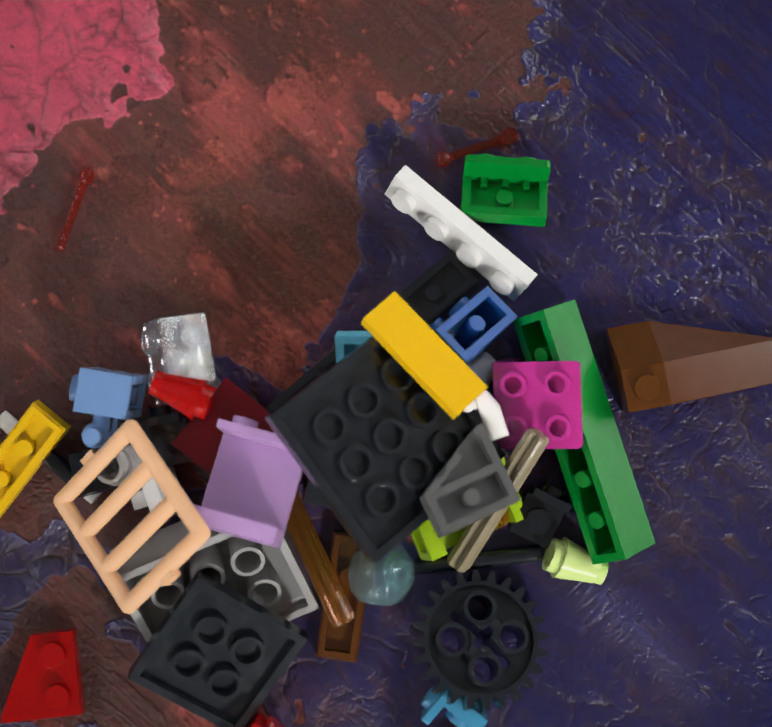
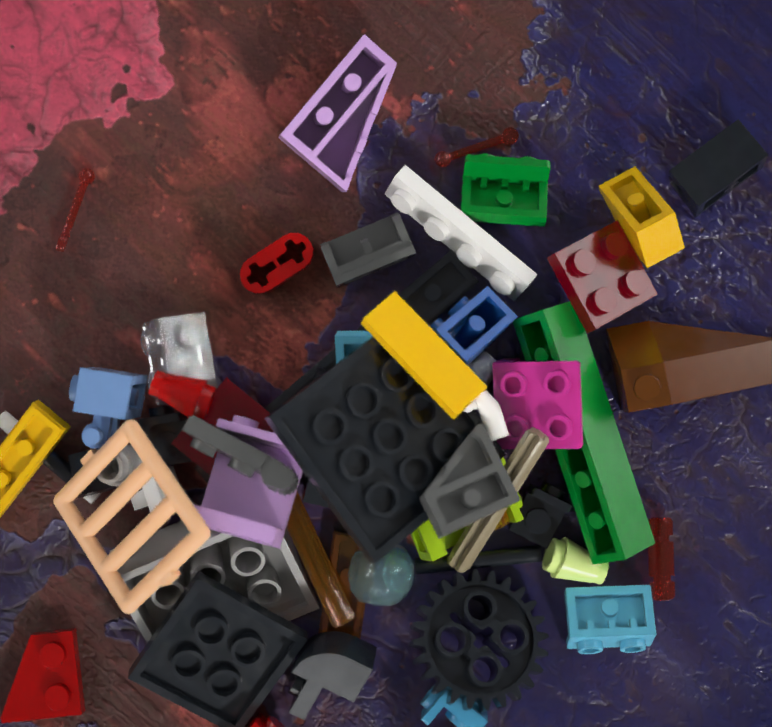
none -> dark grey hinge [182,416,300,496]
none -> red beam [240,233,314,294]
none -> lavender wedge [278,34,397,192]
none -> black brick [288,631,377,720]
none -> dark grey hinge [320,212,416,288]
none -> plate [547,220,658,333]
none -> medium azure bracket [564,585,656,654]
none -> yellow slope [598,166,685,268]
none -> clear red axle [648,517,675,601]
none -> black hinge [669,119,768,218]

